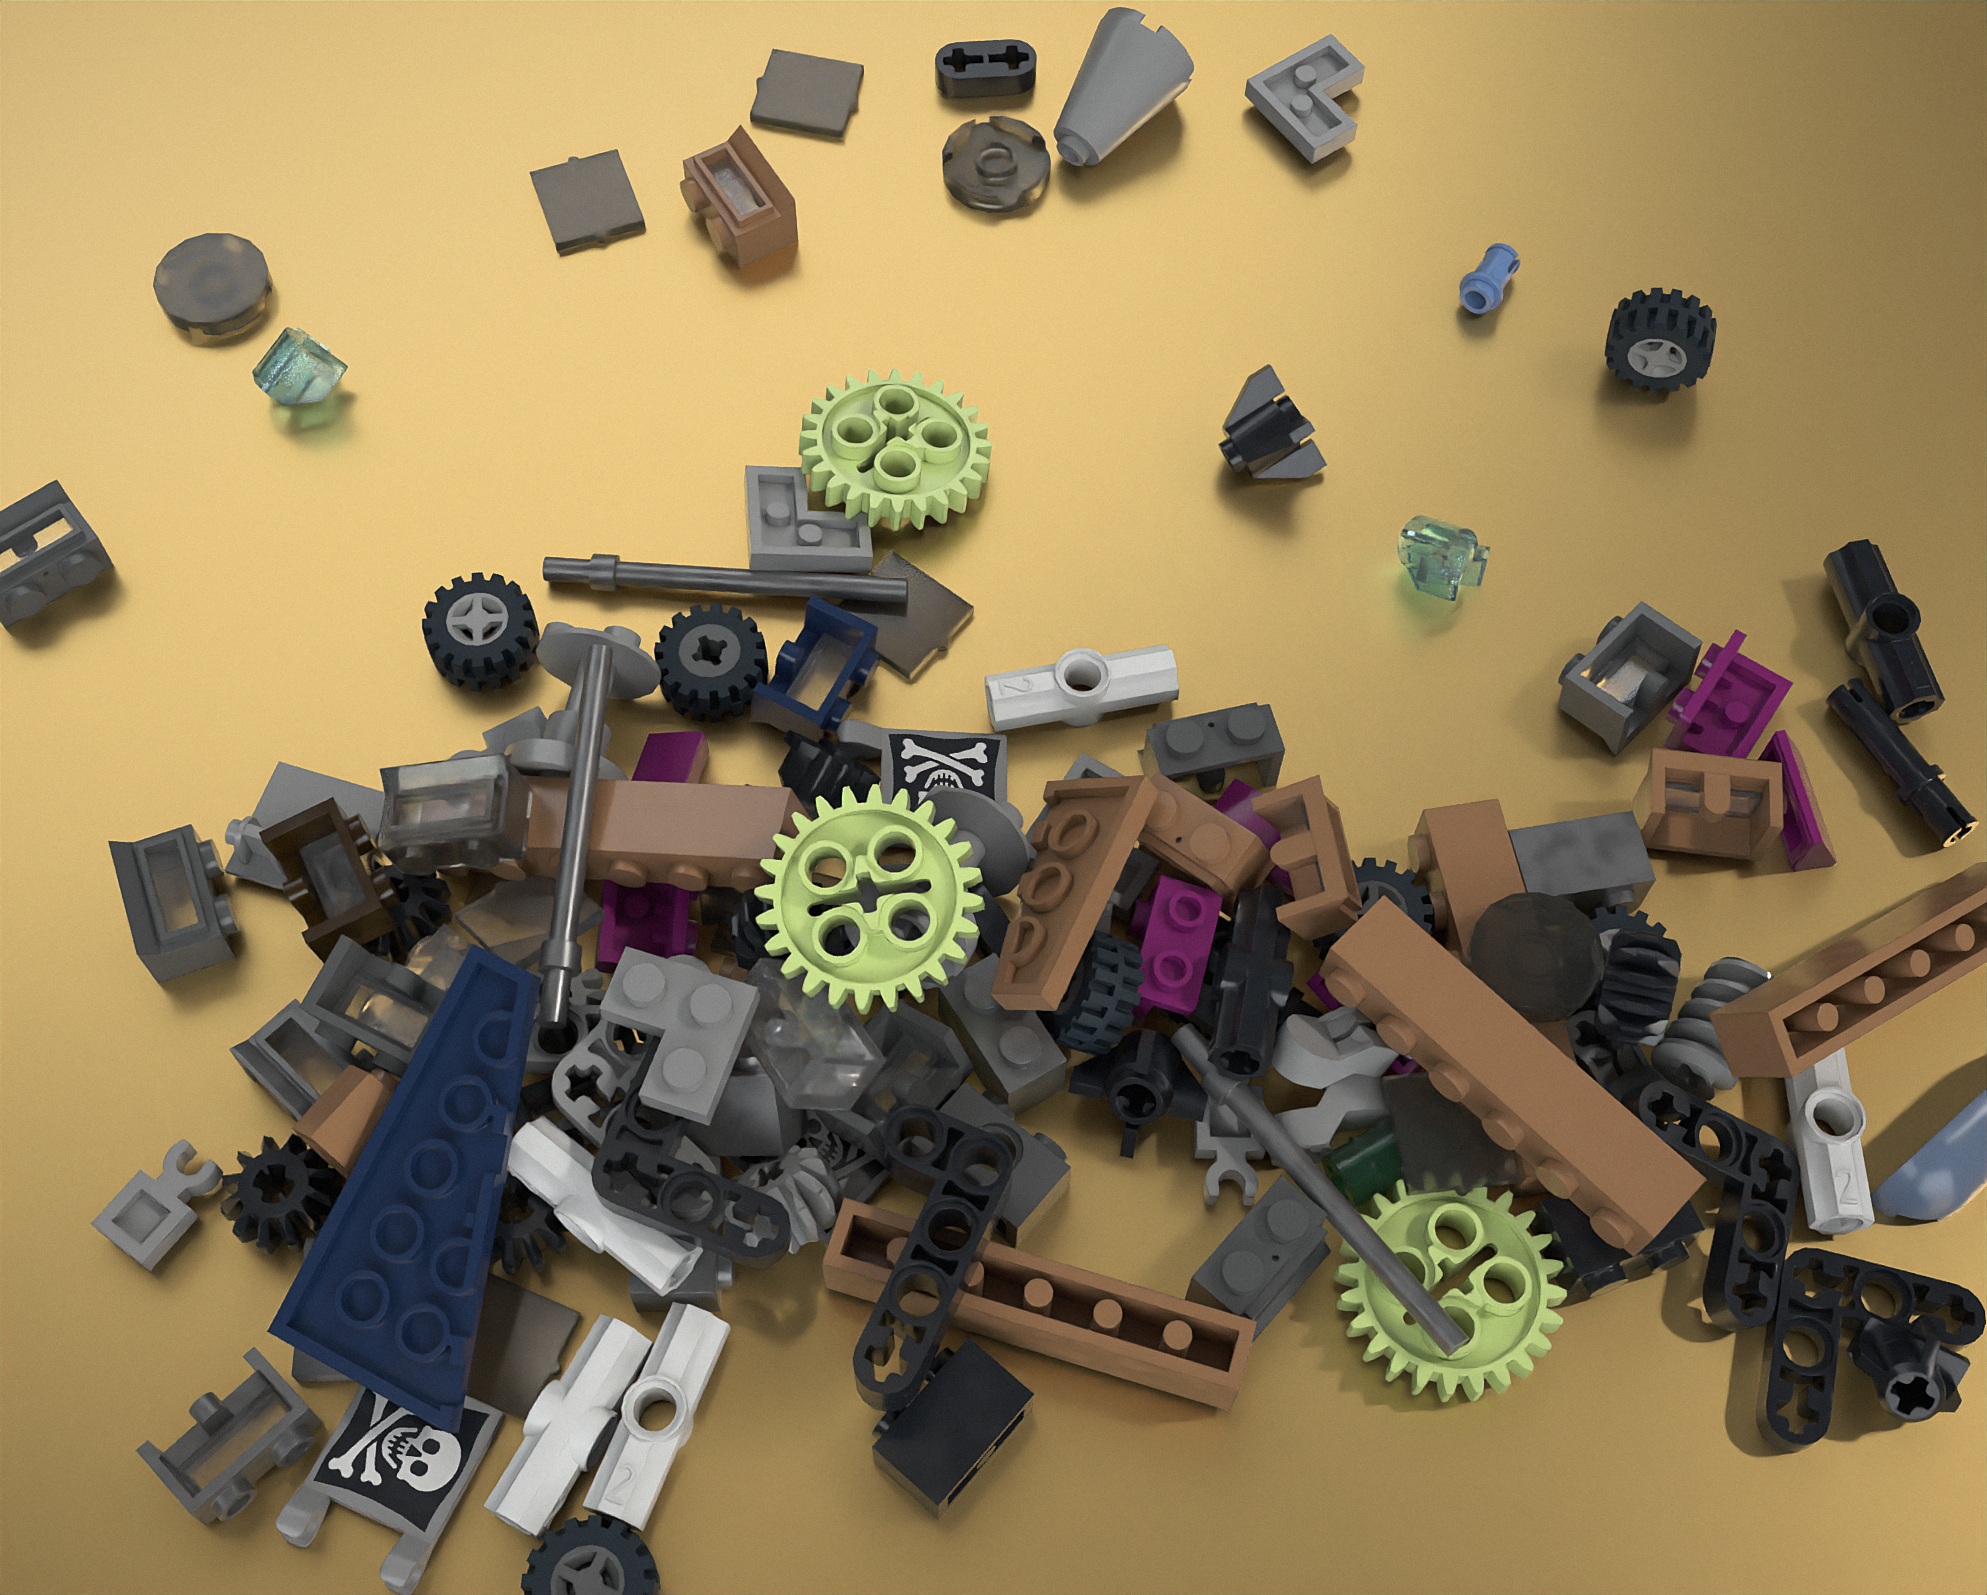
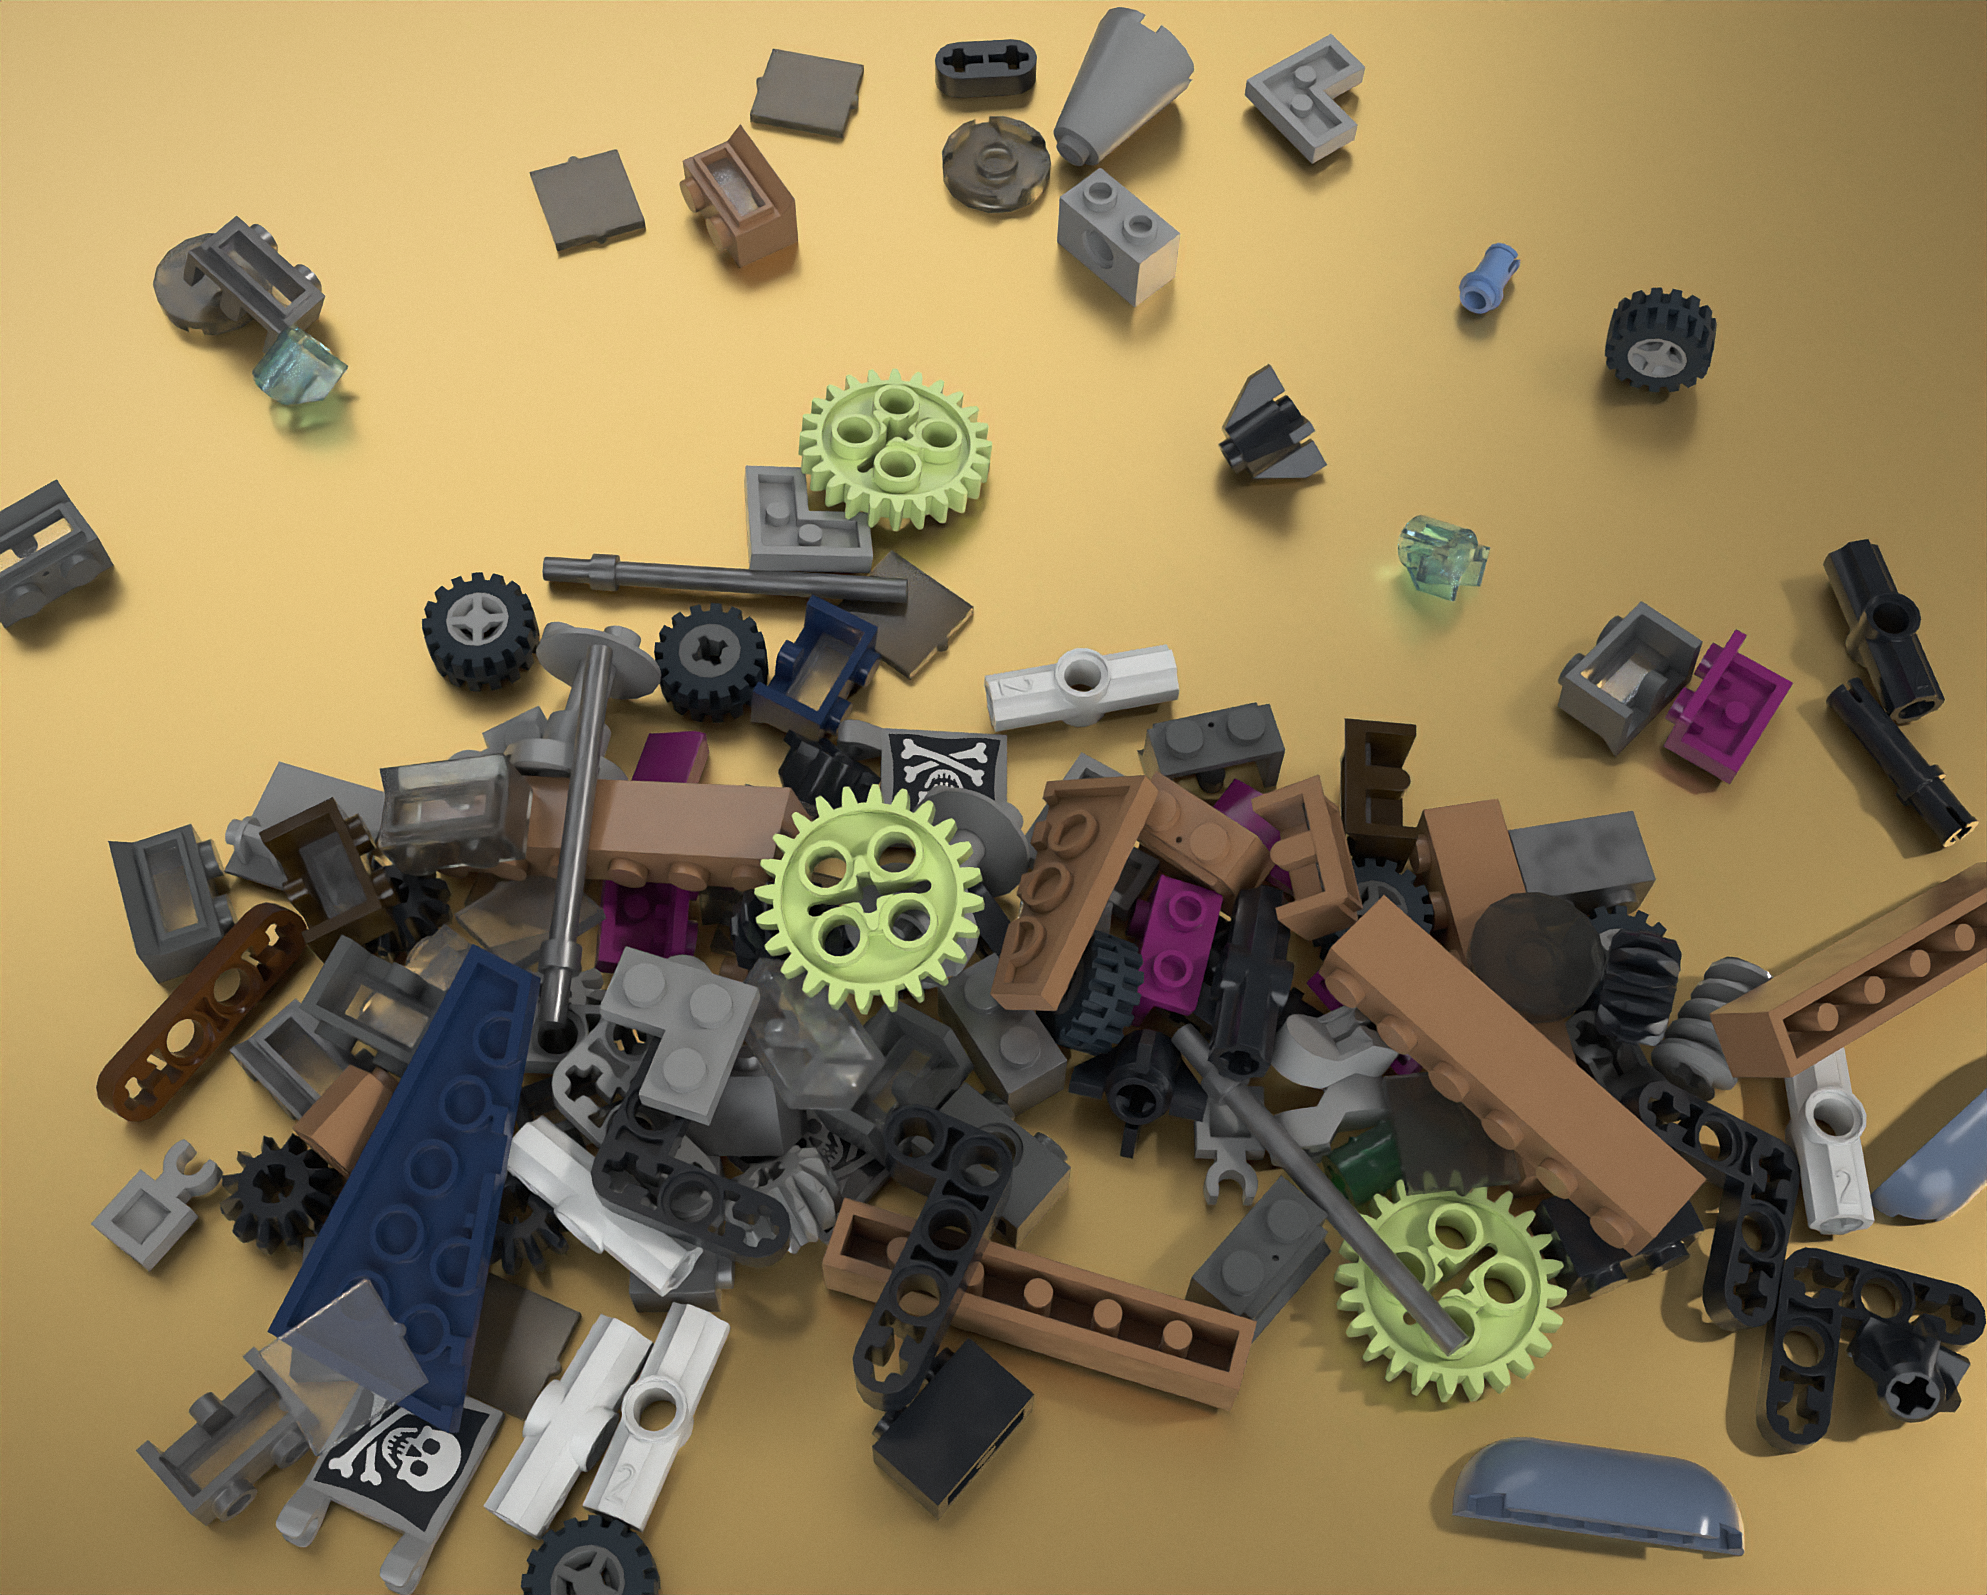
medium nougat window [1633,747,1783,861] -> none
magenta slope [1758,730,1838,872] -> none
none -> reddish brown beam [96,902,307,1122]
none -> flat silver window [183,215,325,359]
none -> clear piece [257,1279,429,1456]
none -> light grey brick [1057,168,1180,307]
none -> dark brown window [1340,718,1418,873]
none -> sand blue brick [1452,1437,1745,1556]

